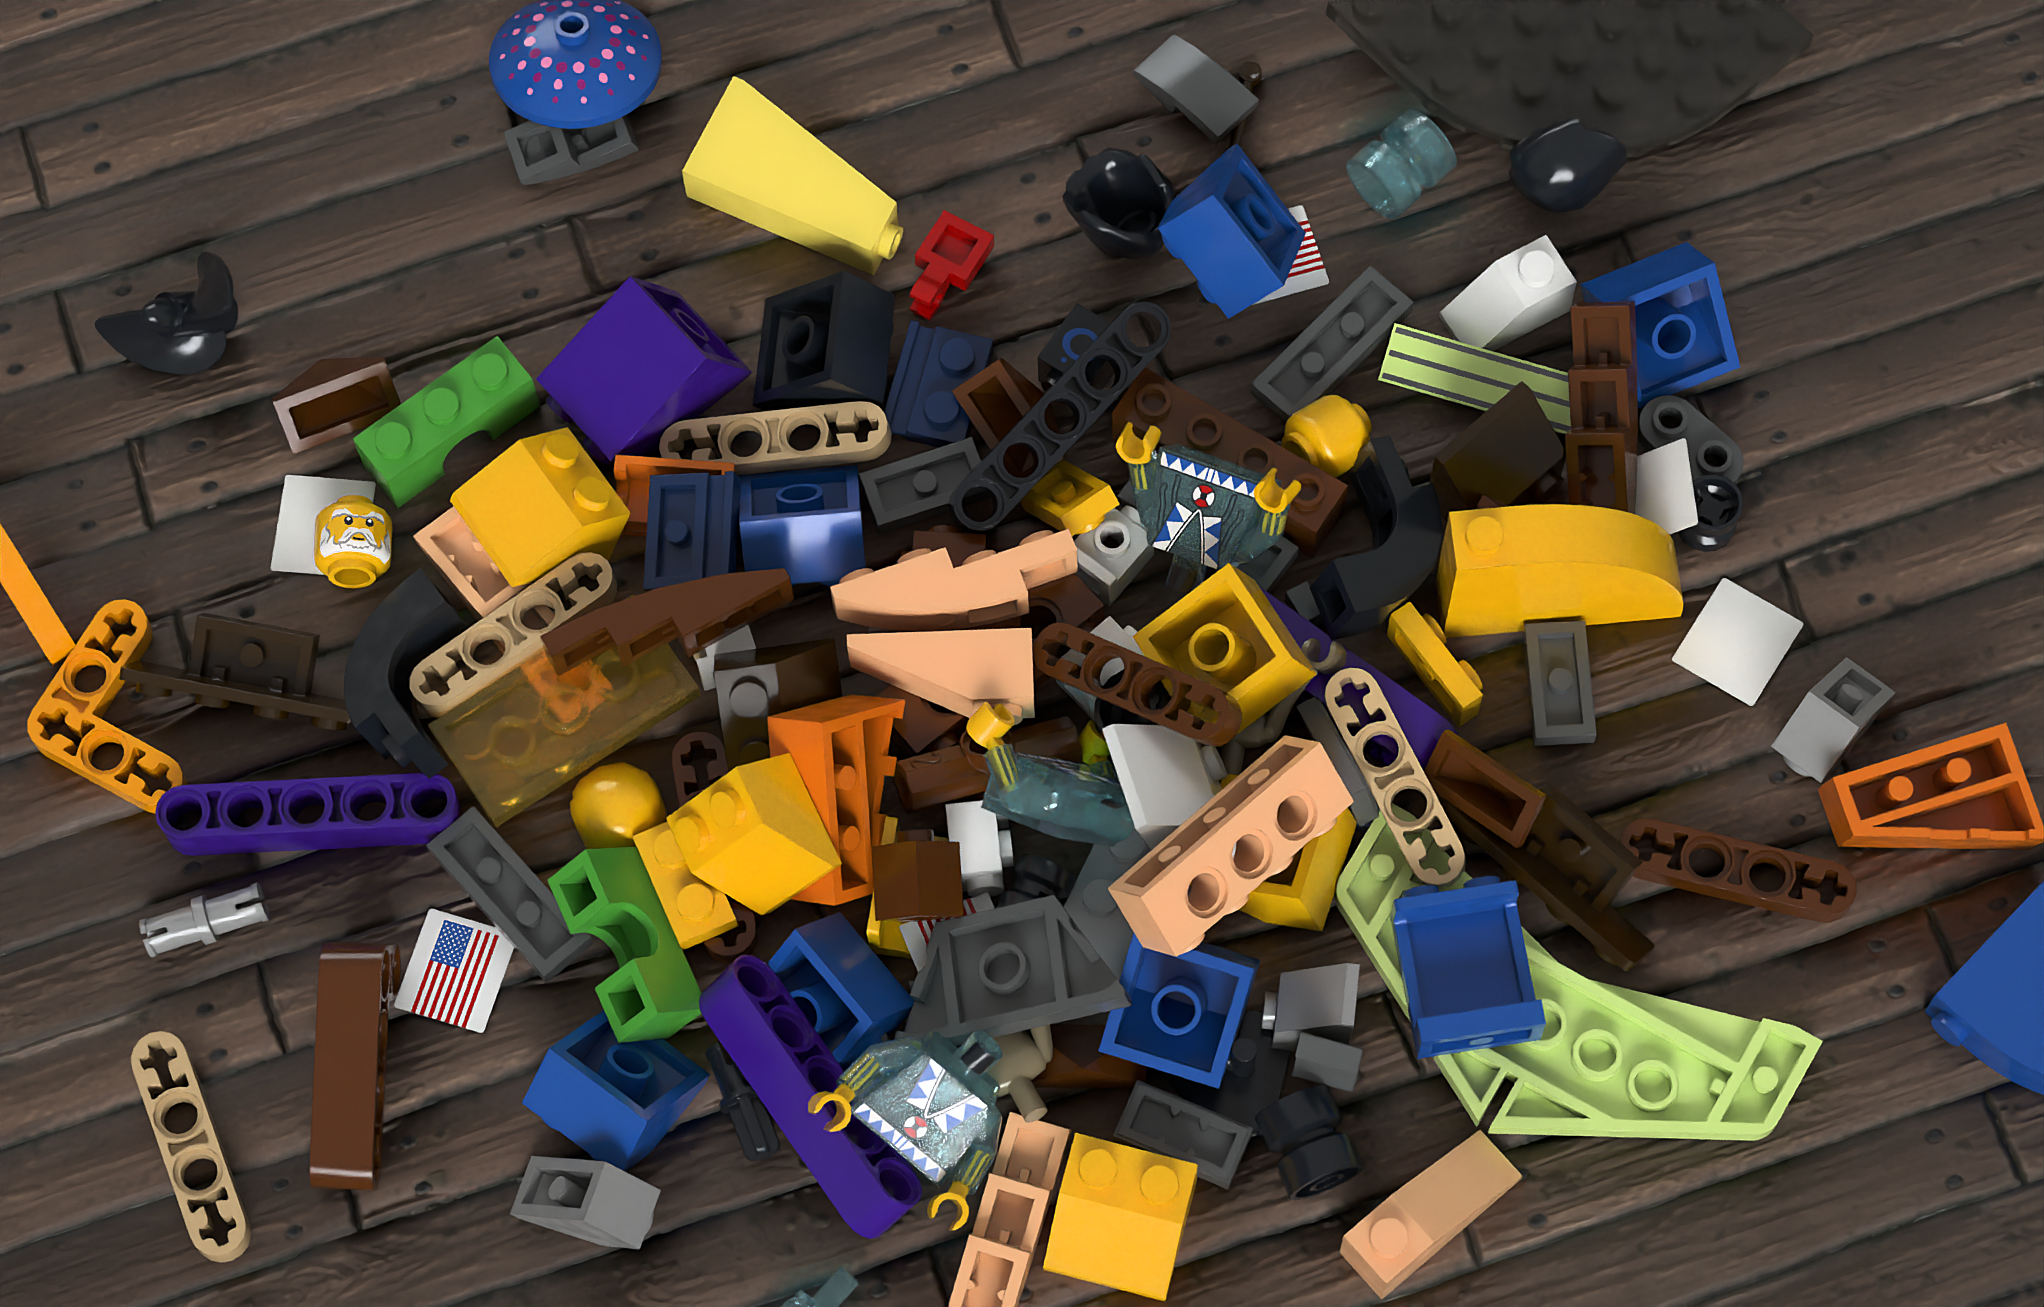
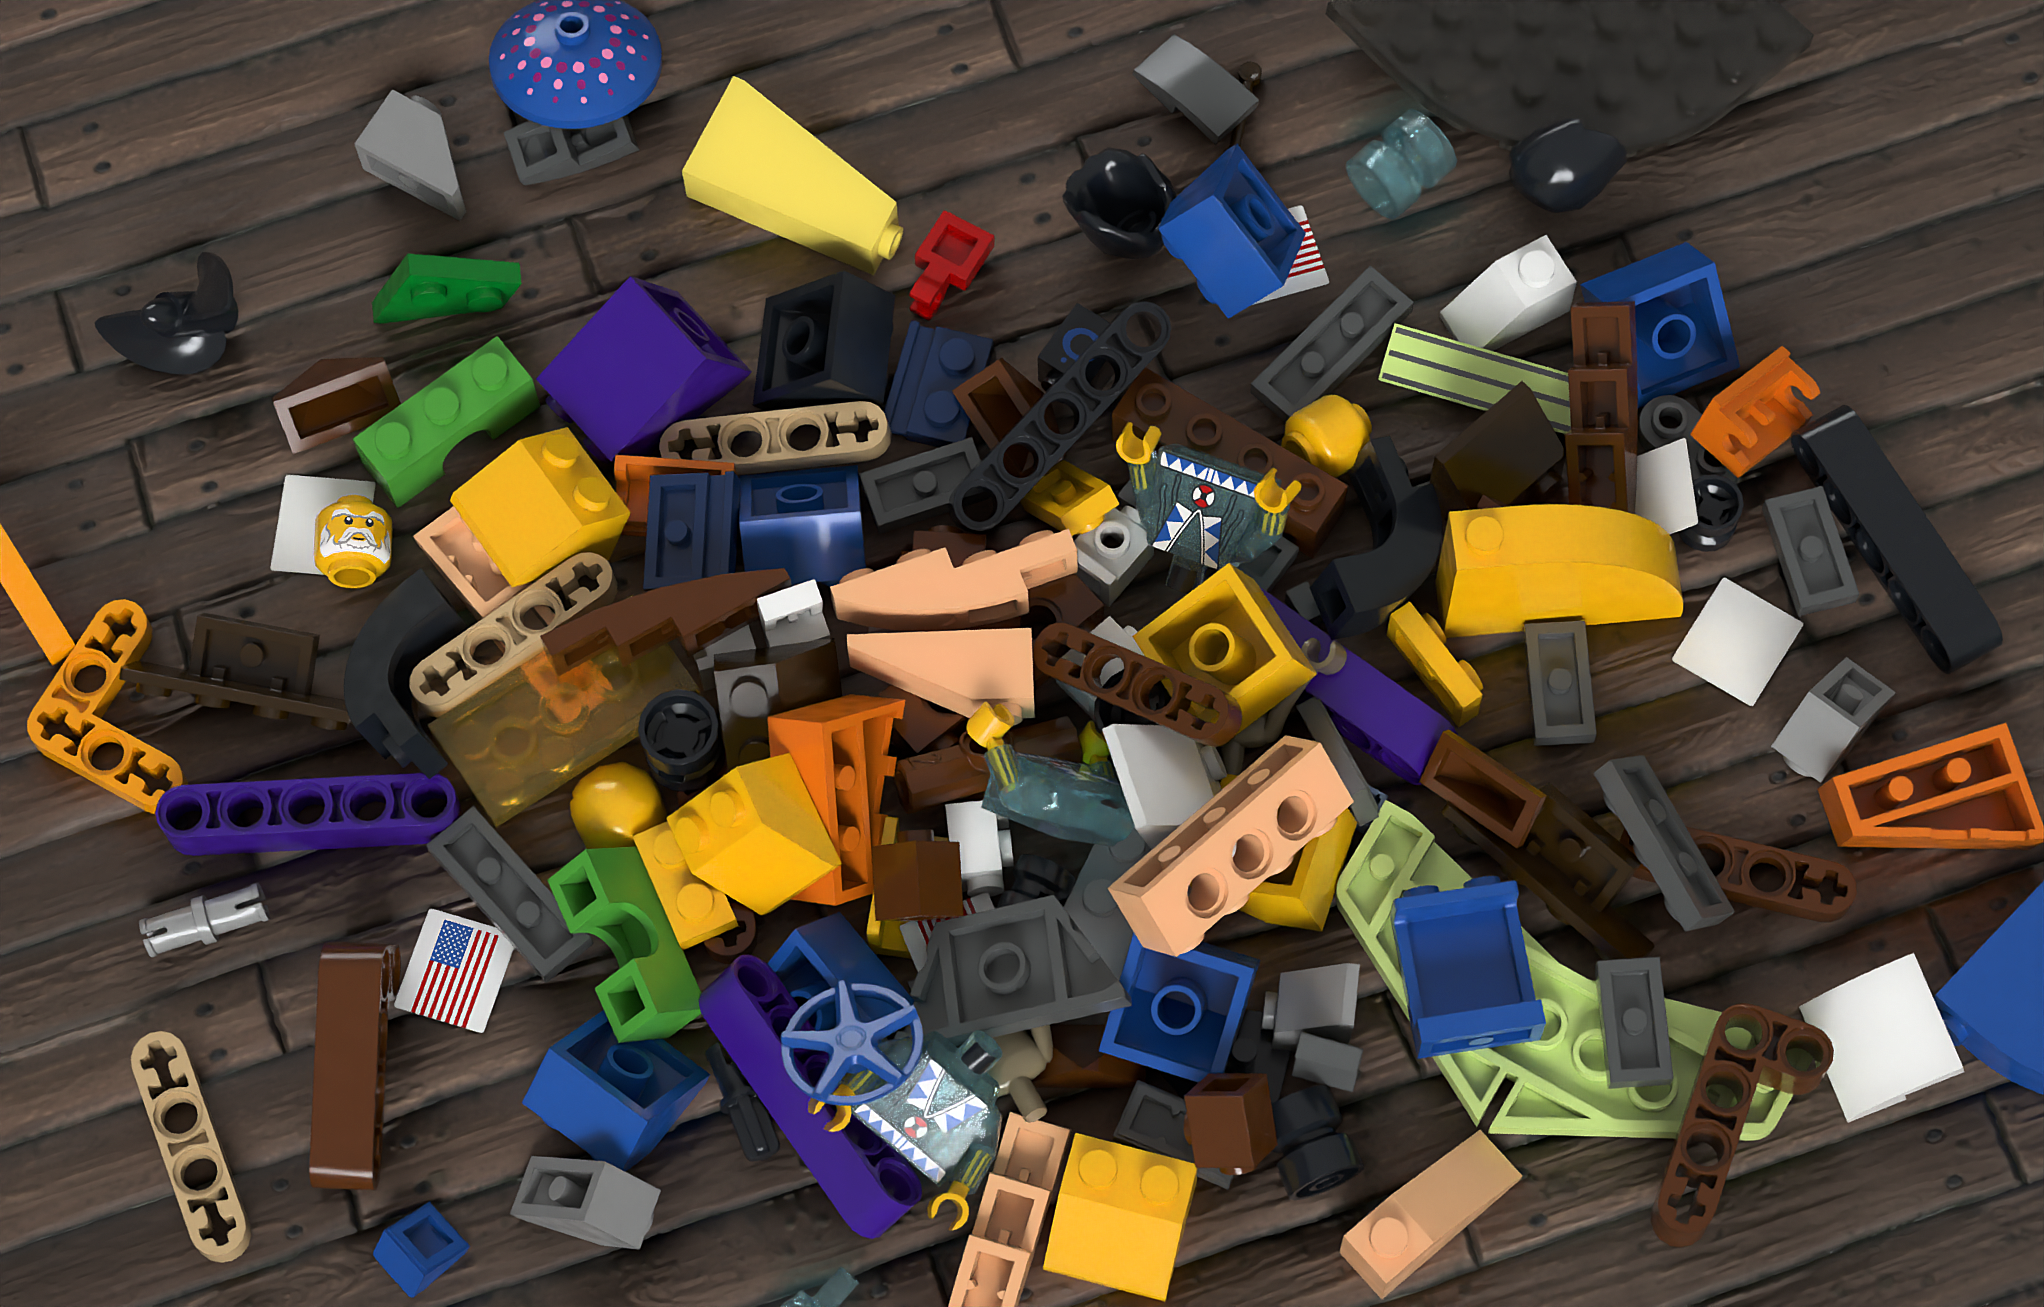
tan beam [1325,668,1466,889] -> none
none -> light grey slope [354,89,466,221]
none -> green wing [372,253,522,324]
none -> blue slope [373,1201,470,1298]
none -> black wheel [638,689,725,792]
none -> white slope [757,579,830,647]
none -> wheel [781,980,924,1106]
none -> reddish brown brick [1184,1073,1278,1175]
none -> dark grey plate [1594,755,1735,931]
none -> dark grey plate [1595,957,1674,1089]
none -> reddish brown beam [1650,1003,1834,1248]
none -> orange hinge [1690,346,1820,478]
none -> dark grey plate [1762,486,1859,617]
none -> black beam [1791,405,2003,674]
none -> white slope [1799,953,1964,1123]

